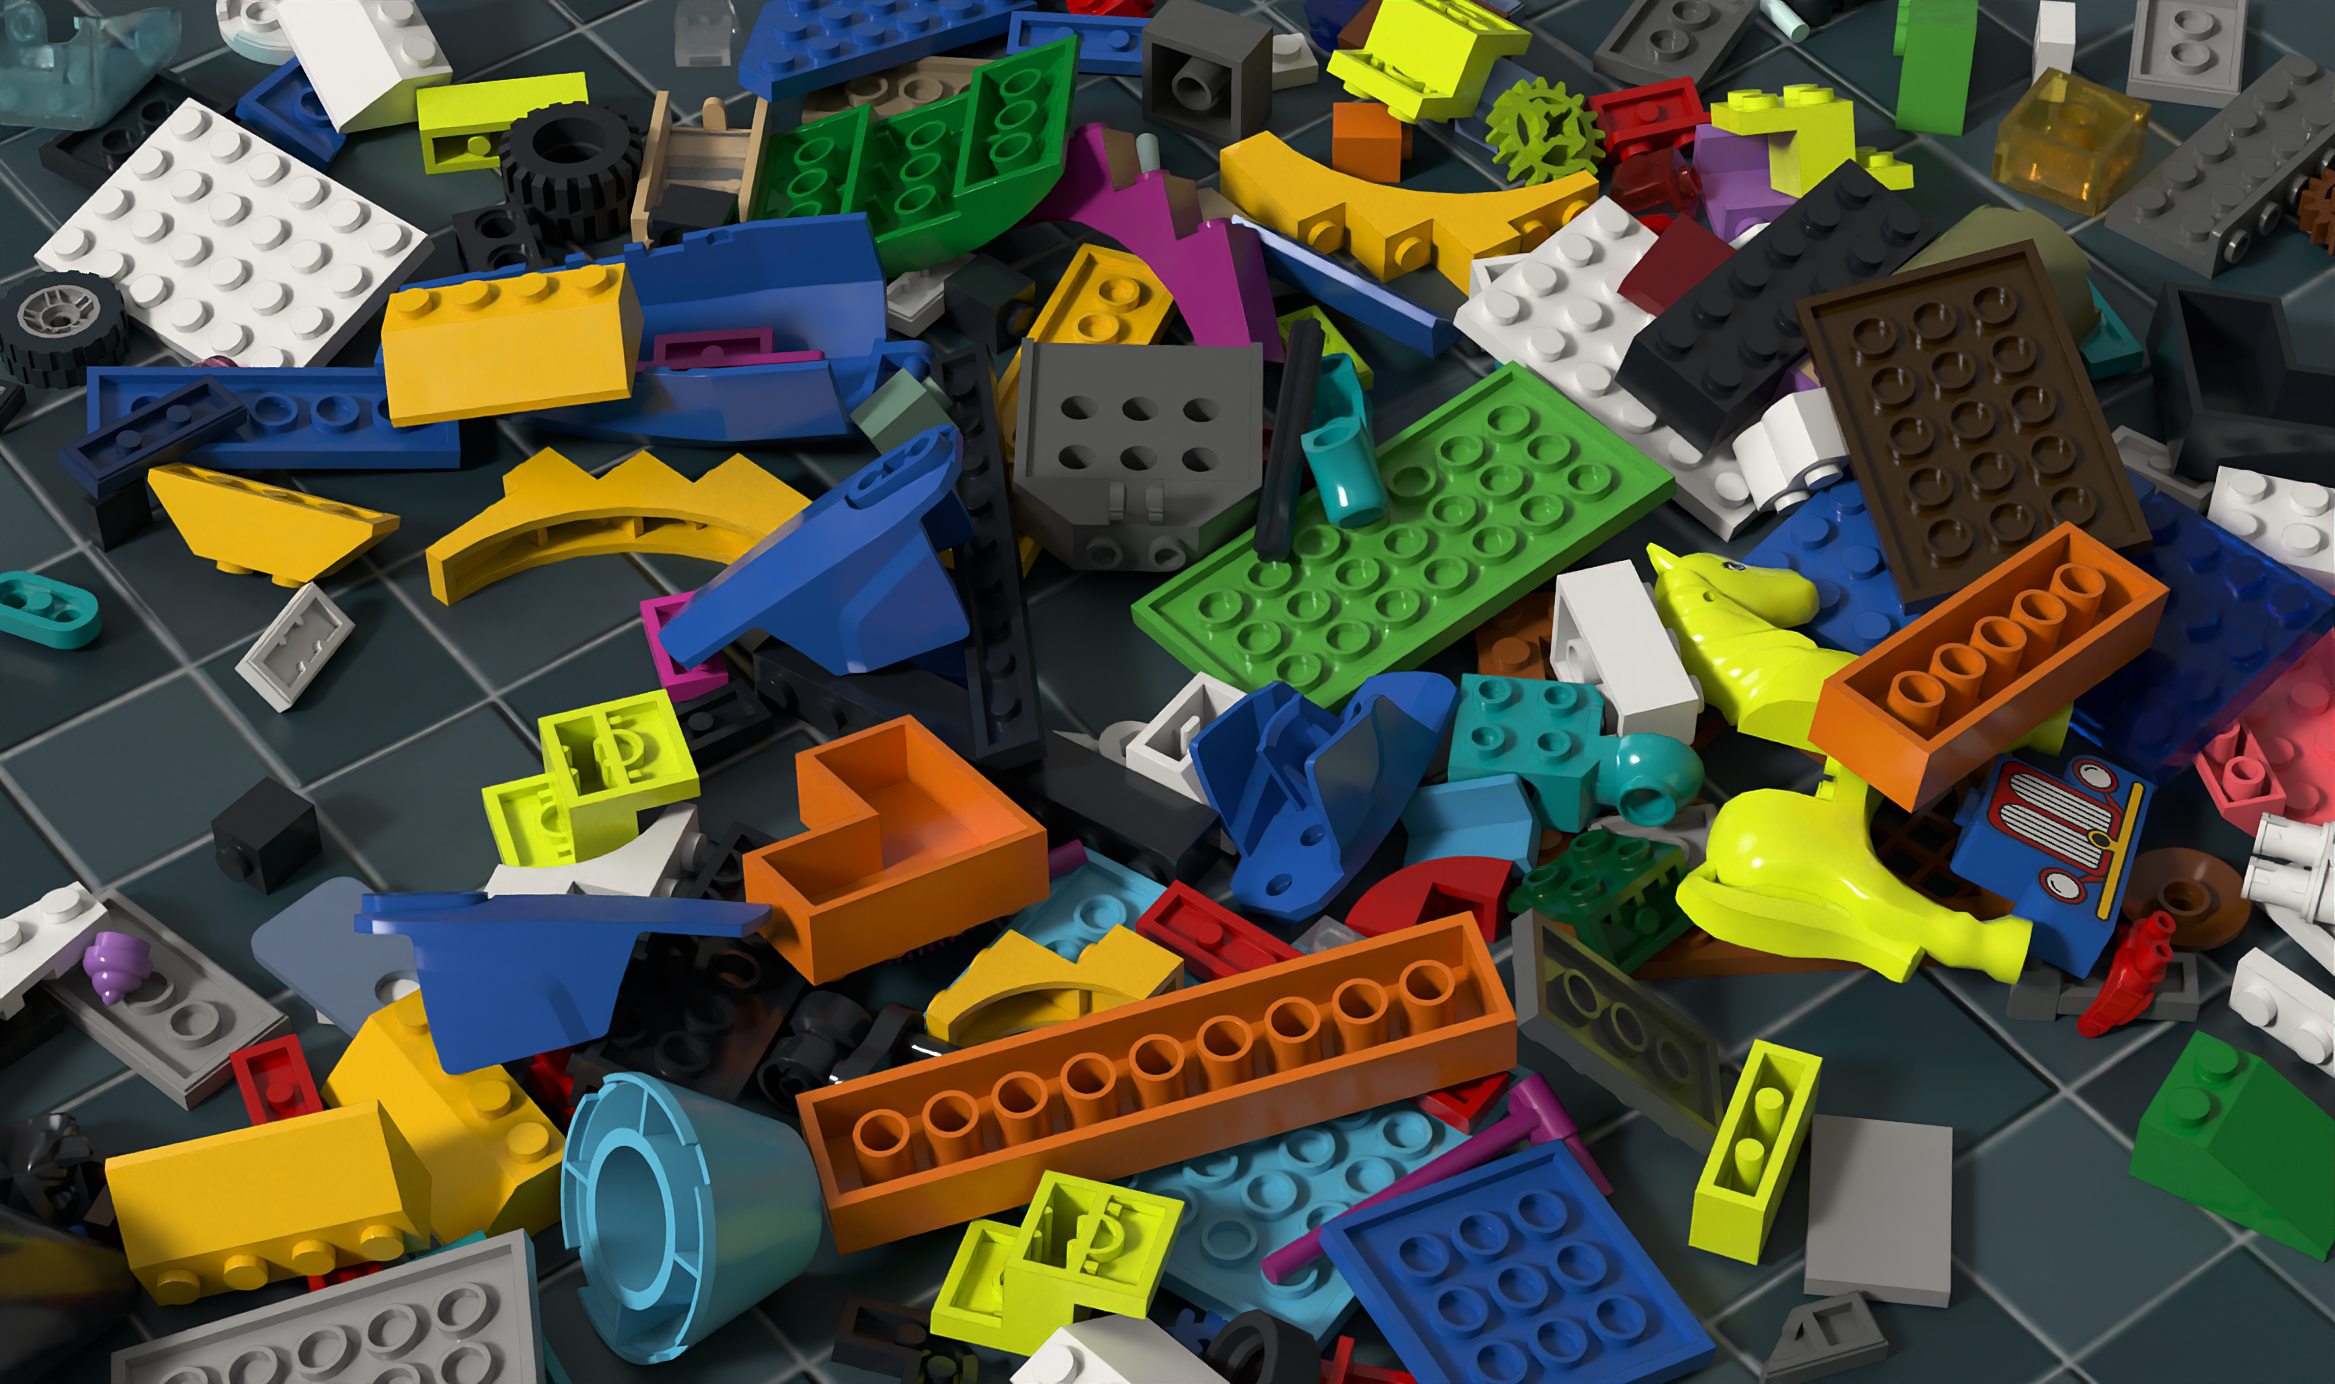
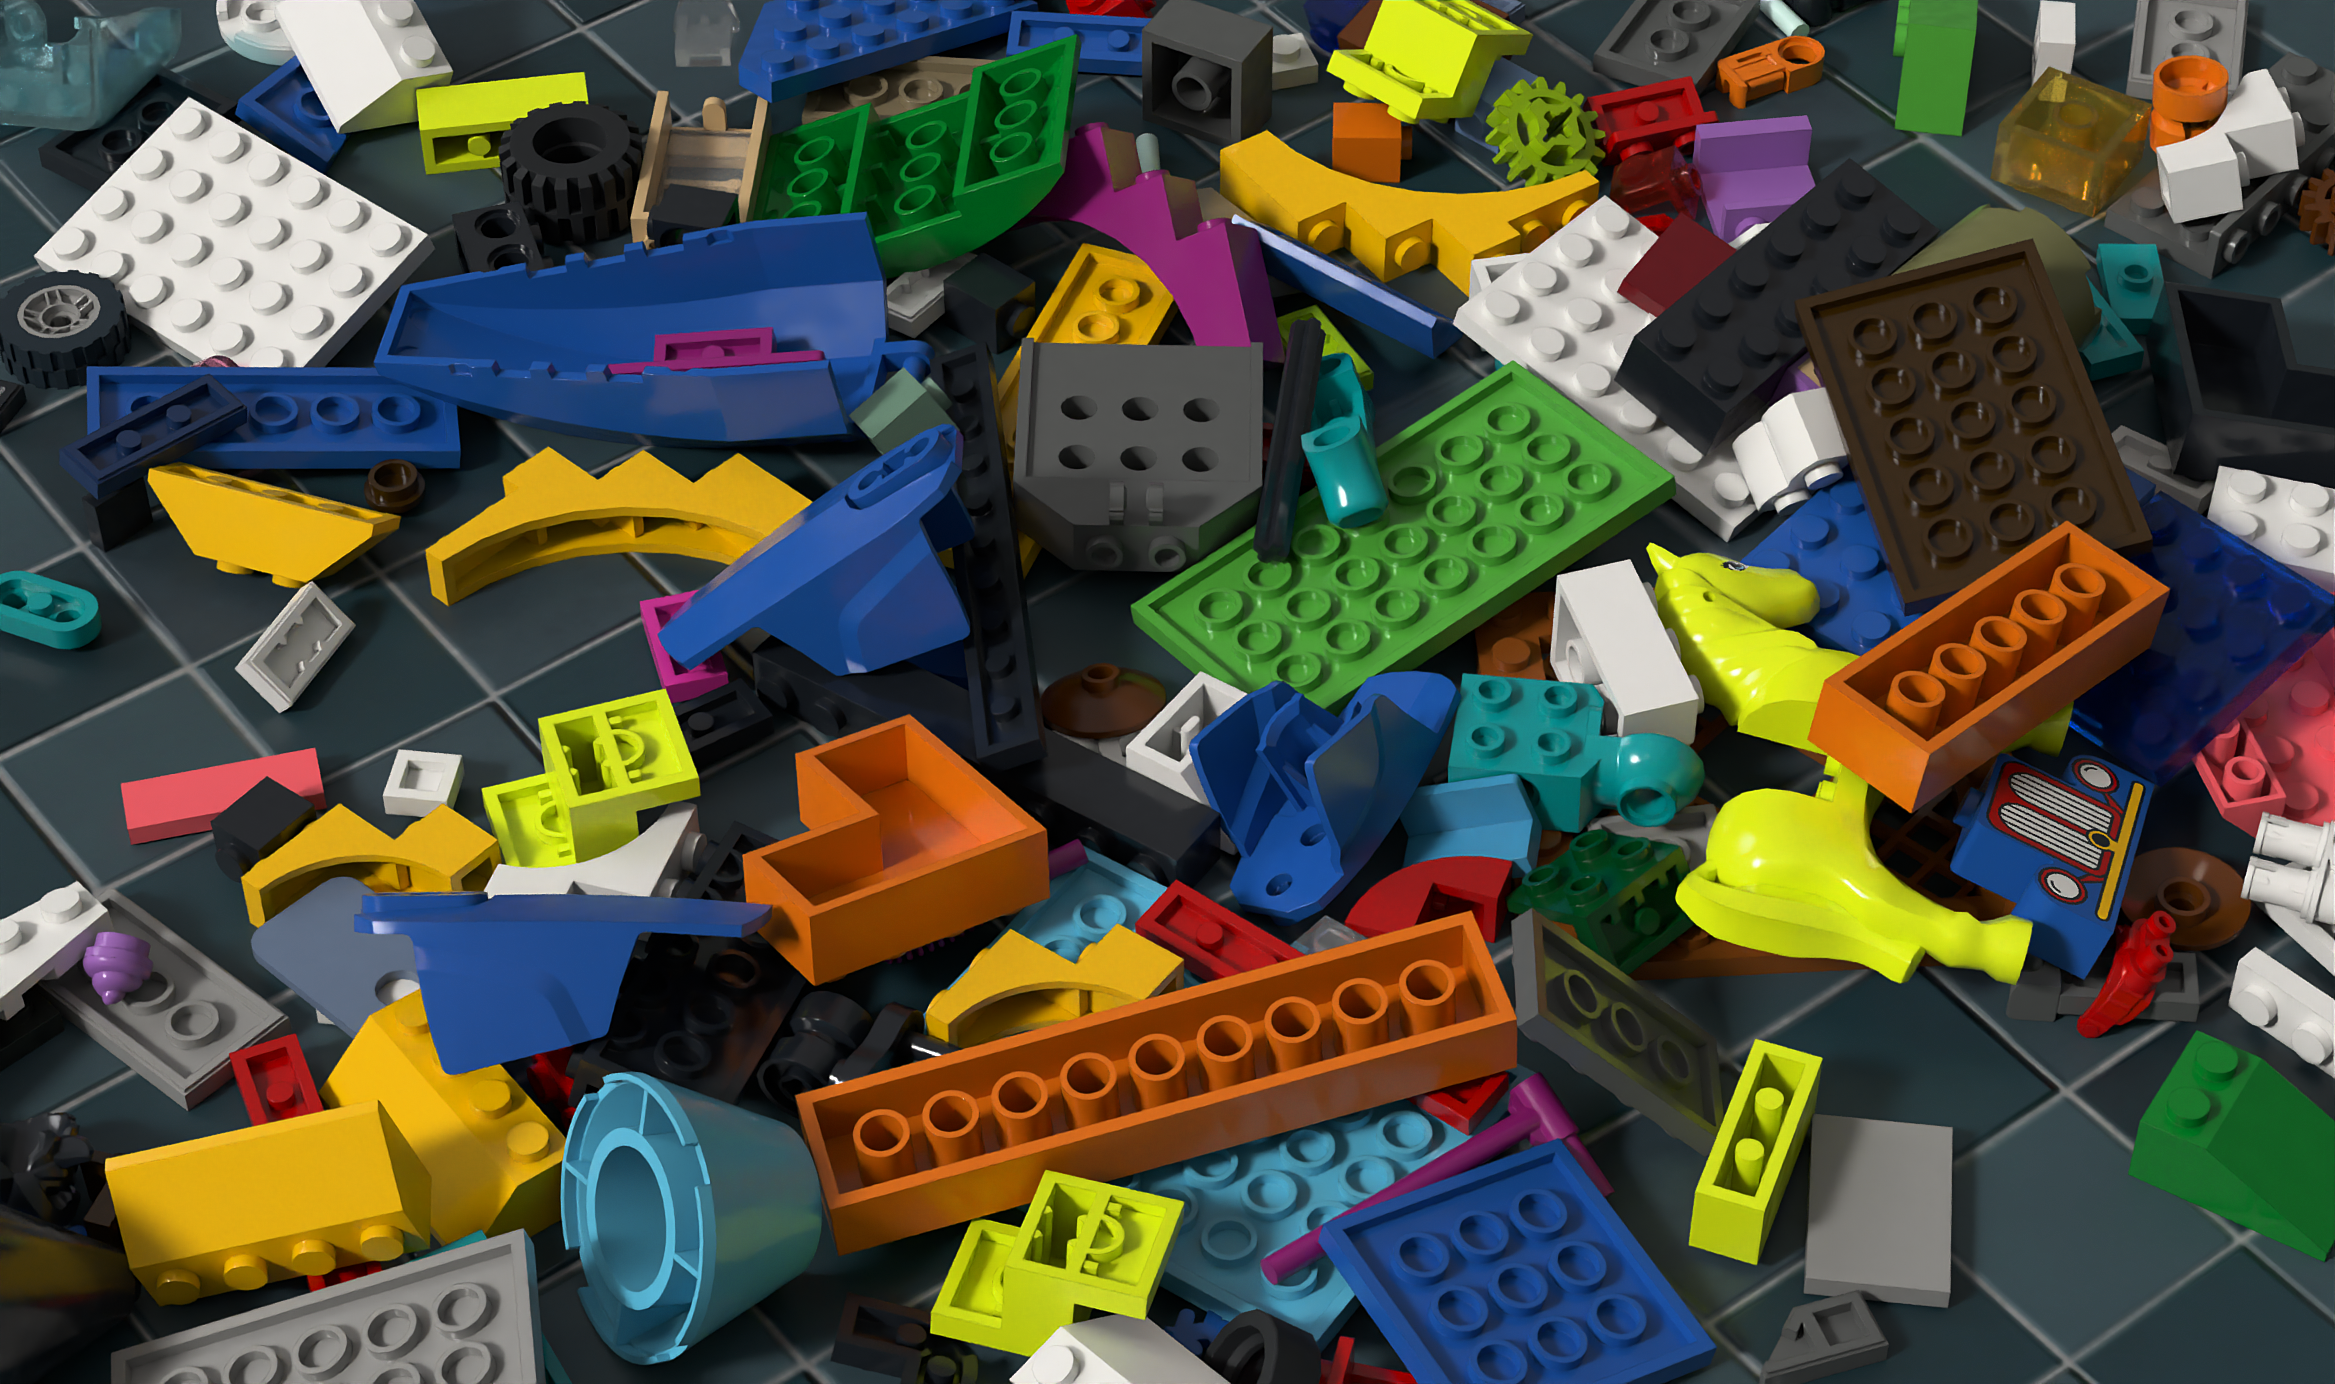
yellow slope [381,263,645,428] -> none
neon yellow bracket [1711,84,1914,199] -> none
none -> coral tile [121,748,327,845]
none -> yellow arch [241,803,502,928]
none -> dark brown plate [364,459,426,514]
none -> white plate [383,749,465,817]
none -> reddish brown dish [1040,663,1167,739]
none -> orange piece [1715,36,1825,109]
none -> teal plate [2096,244,2164,335]
none -> orange wheel [2149,55,2229,154]
none -> white arch [2156,69,2305,224]

